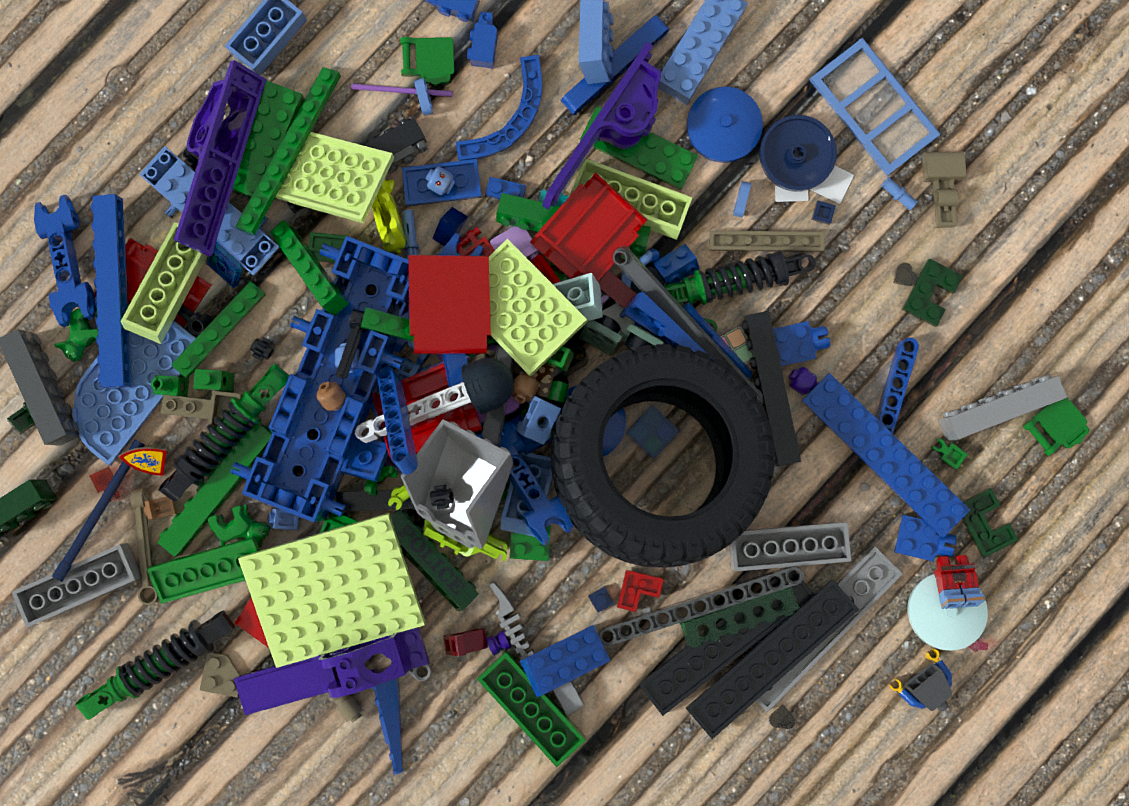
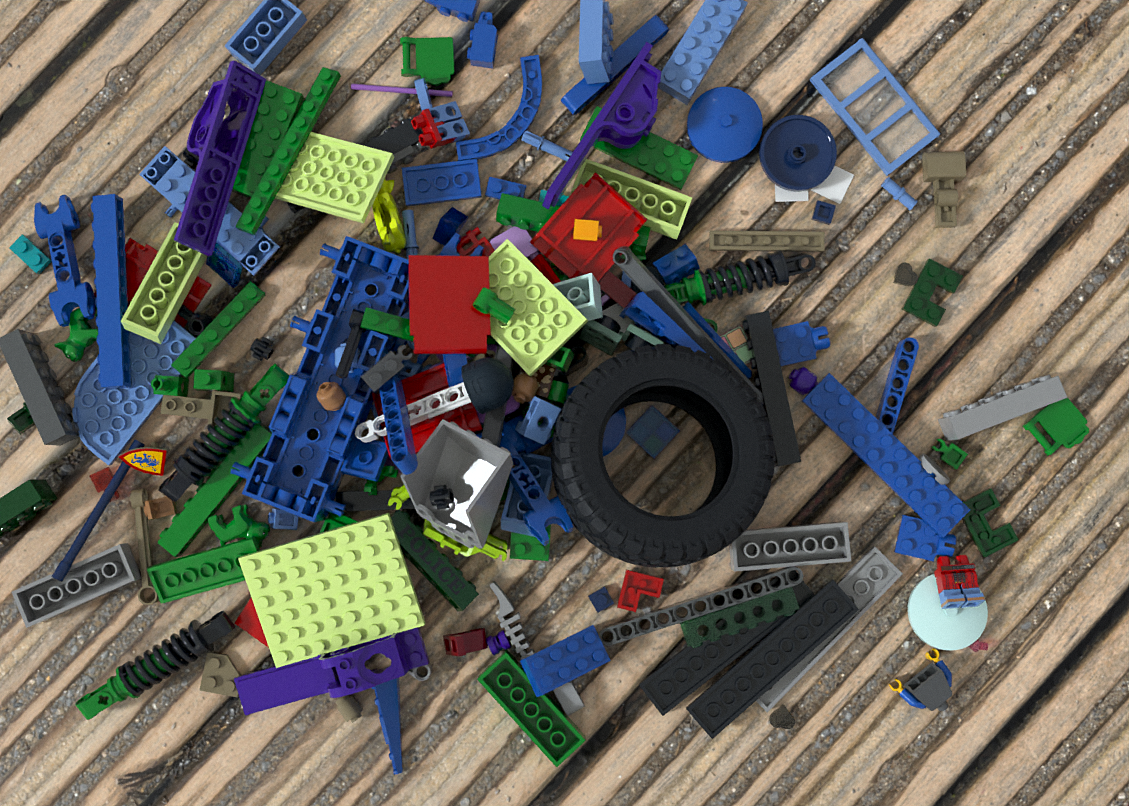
green brick [270,220,349,316] -> none
green plate [308,232,349,263] -> none
medium blue head [425,167,455,195] -> none
arm [639,248,660,266] -> none
medium blue beam [733,181,751,218] -> none
none -> teal plate [9,234,52,274]
none -> dark grey plate [360,345,413,392]
none -> hips [411,101,470,149]
none -> green piece [472,287,516,324]
none -> medium blue axle [522,131,573,161]
none -> light orange brick [573,219,602,242]
none -> light grey tile [918,453,951,485]

